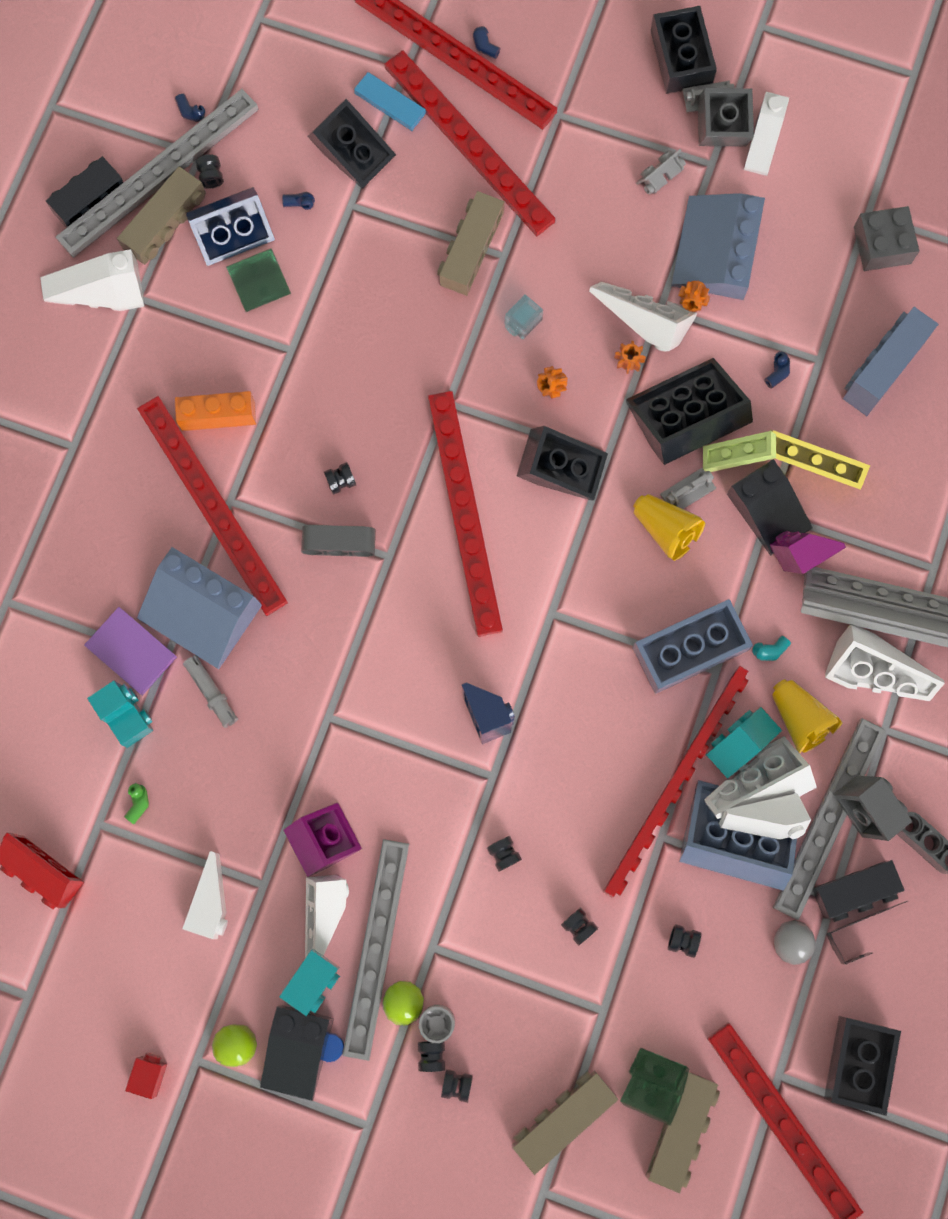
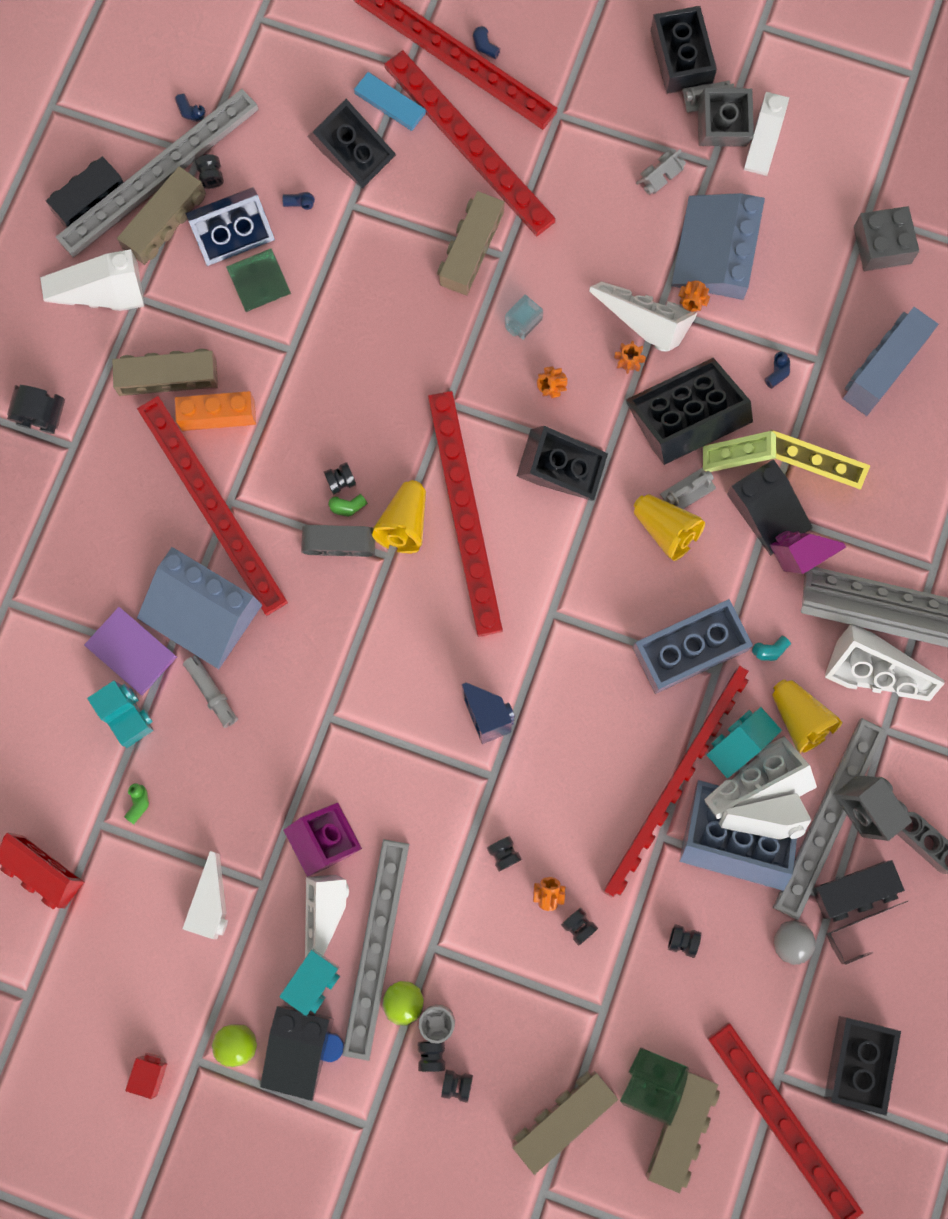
none -> black brick [7,385,65,434]
none -> dark tan brick [112,349,218,396]
none -> bright green arm [328,494,368,517]
none -> yellow cone [372,480,426,554]
none -> orange gear [533,877,566,911]

